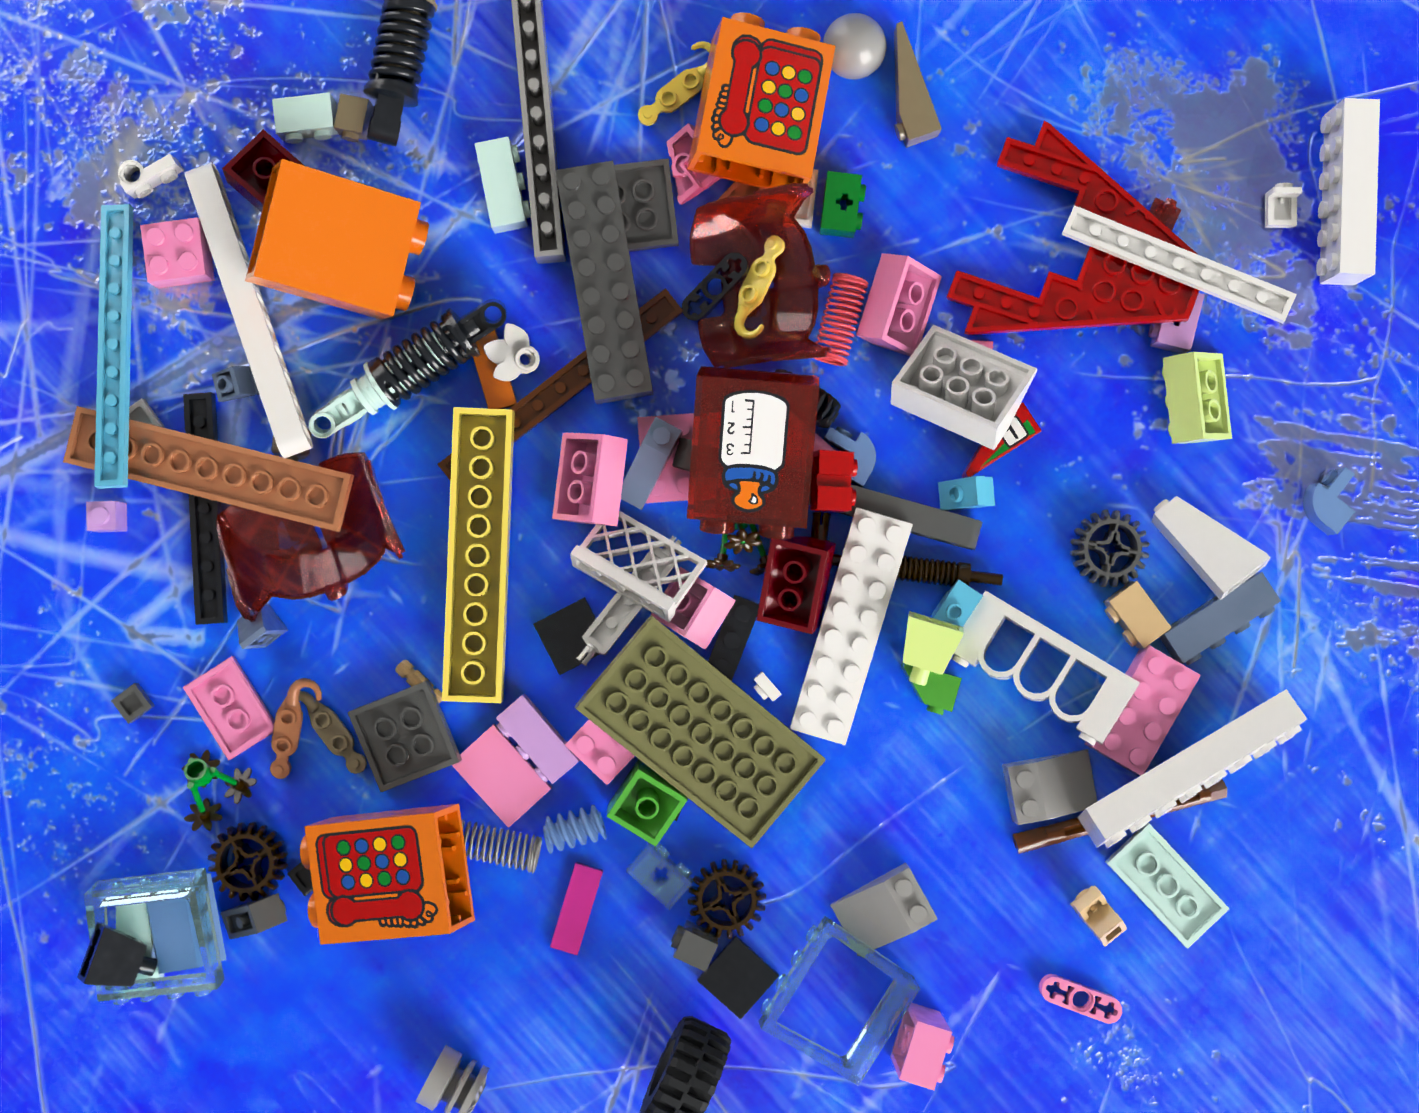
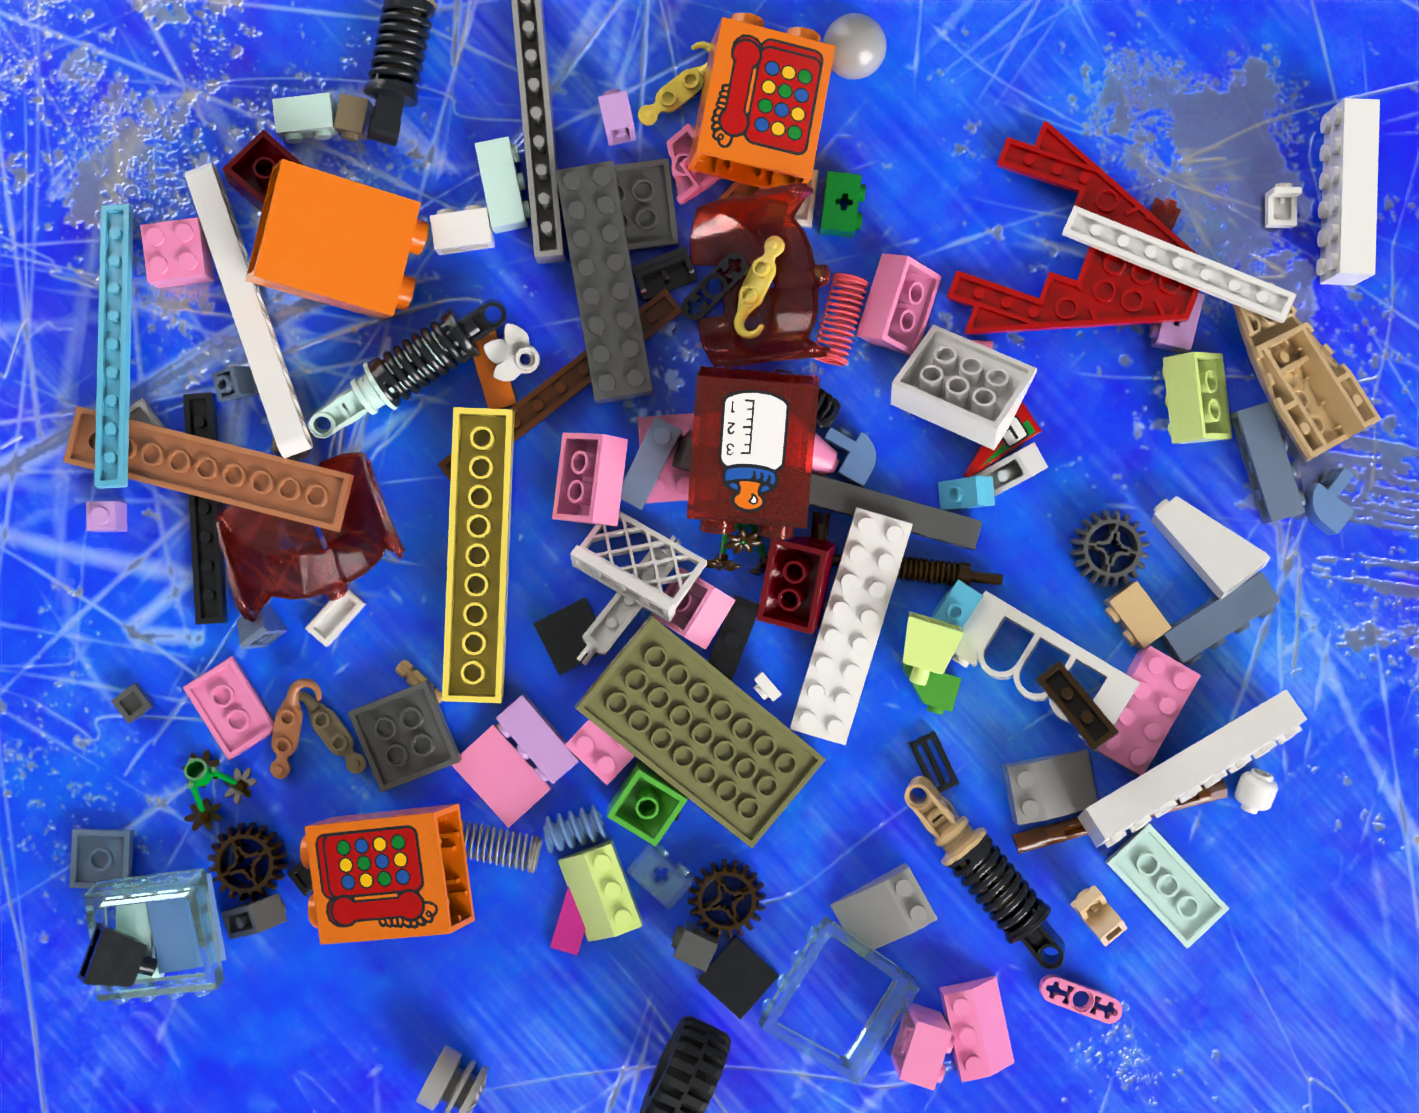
white plate [118,153,184,199] -> none
red brick [810,450,858,512] -> none
dark tan slope [894,21,942,148] -> none
none -> sand blue plate [69,828,134,890]
none -> white tile [305,585,366,647]
none -> white brick [430,205,495,255]
none -> yellowish green slope [558,839,642,942]
none -> lavender brick [598,89,636,146]
none -> black hinge [632,246,697,302]
none -> black piece [904,776,1065,969]
none -> black tile [908,730,960,793]
none -> bright pink slope [939,976,1015,1082]
none -> white slope [975,442,1048,497]
none -> dark brown brick [1036,660,1119,753]
none -> sand blue brick [1230,402,1306,524]
none -> tan wedge [1233,282,1382,462]
none -> white head [1234,768,1278,814]

